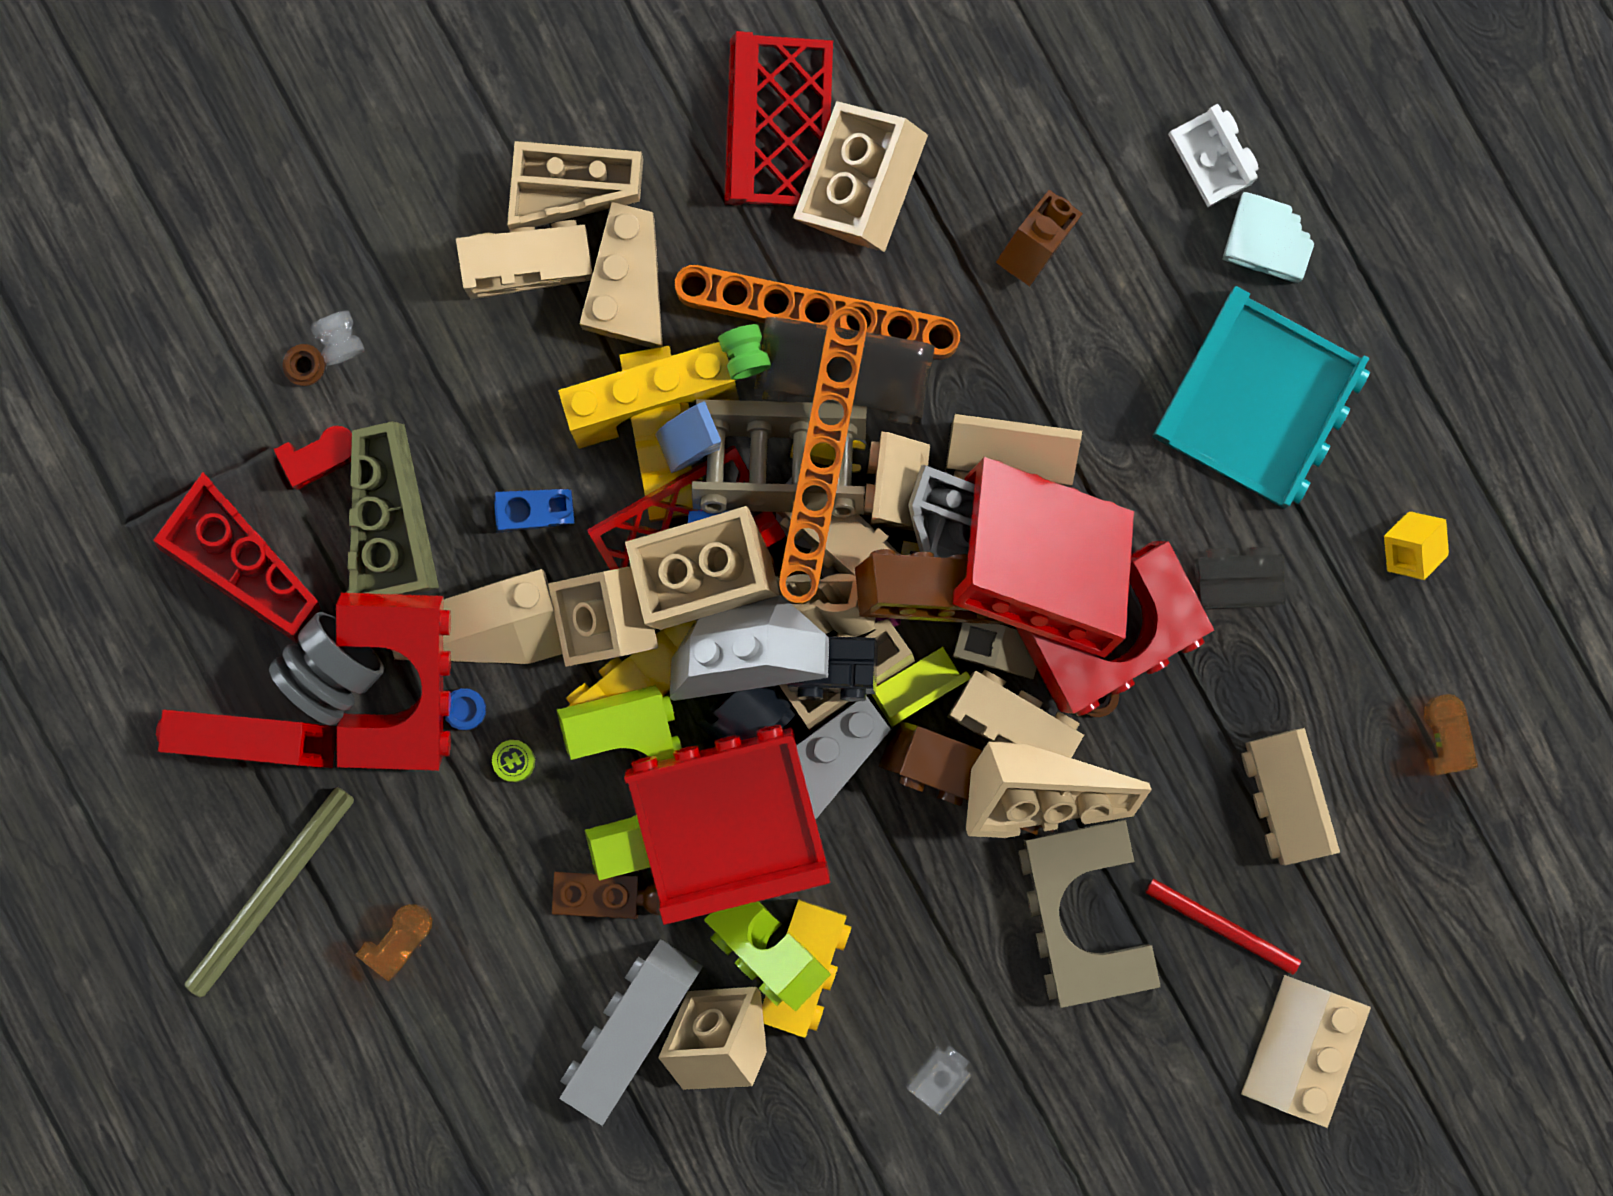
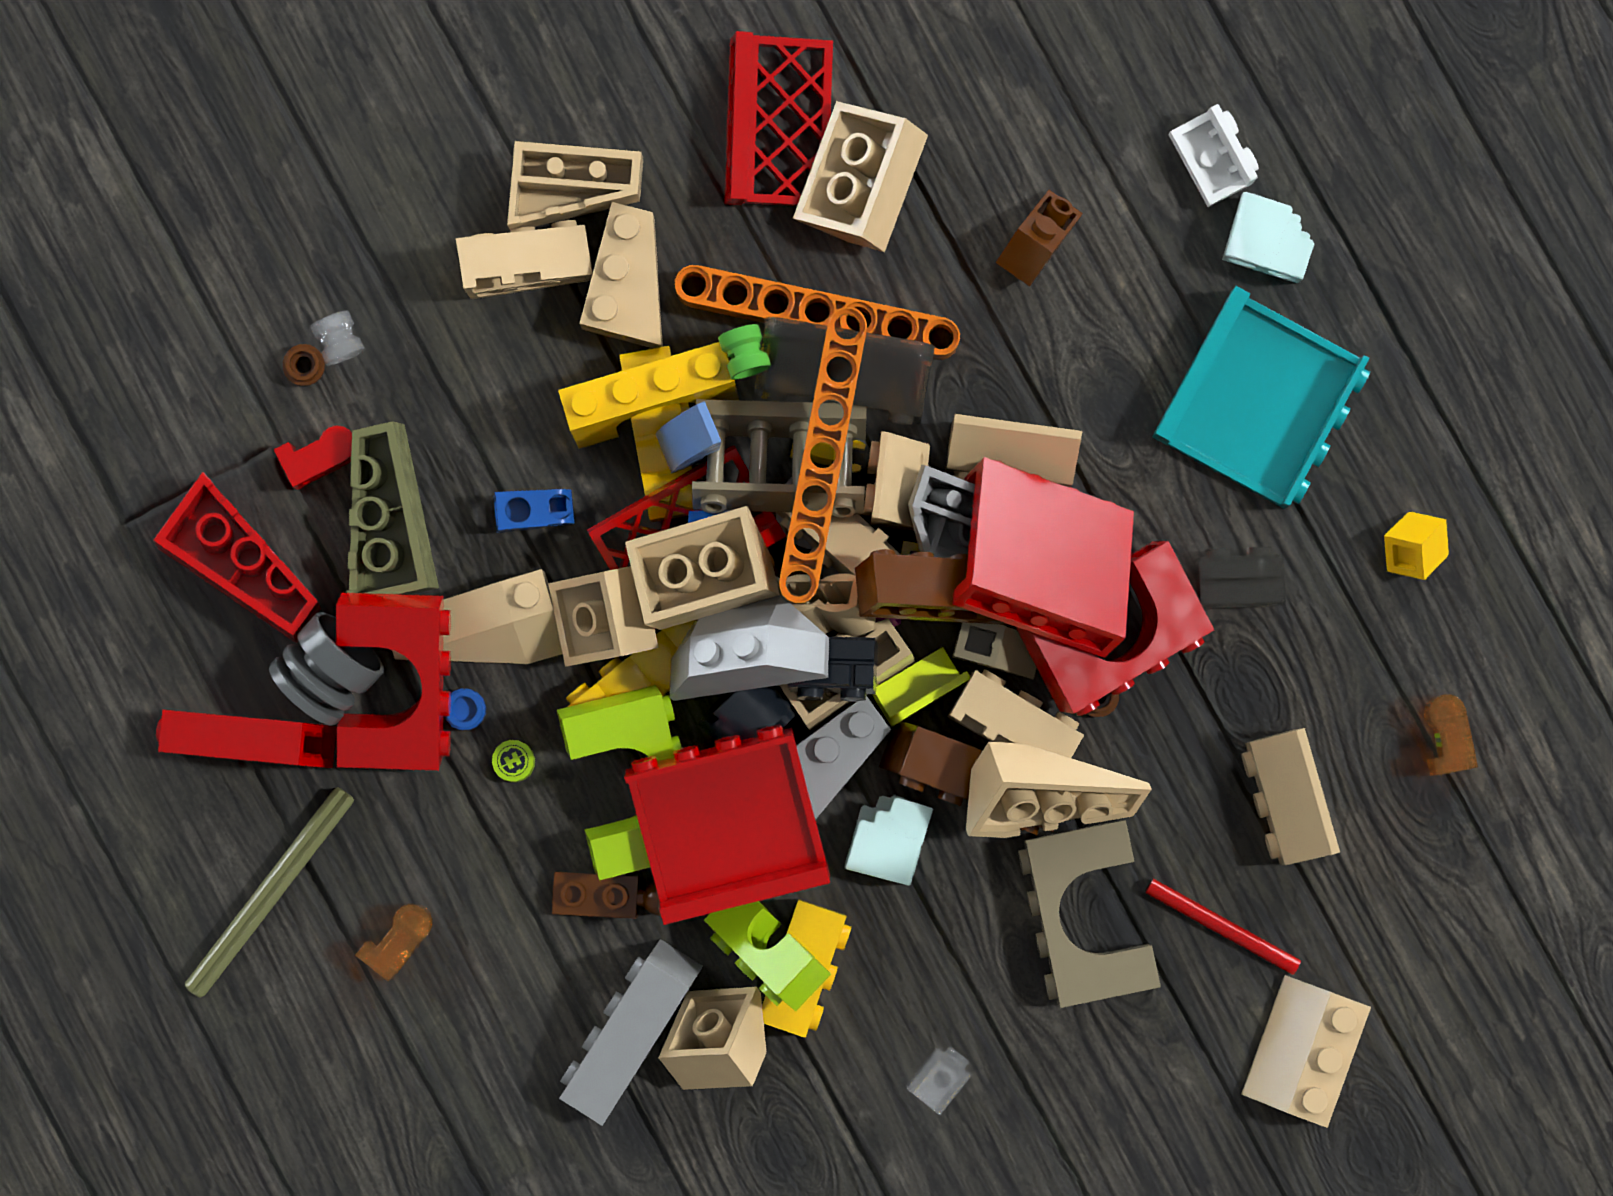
none -> light aqua piece [844,795,933,886]

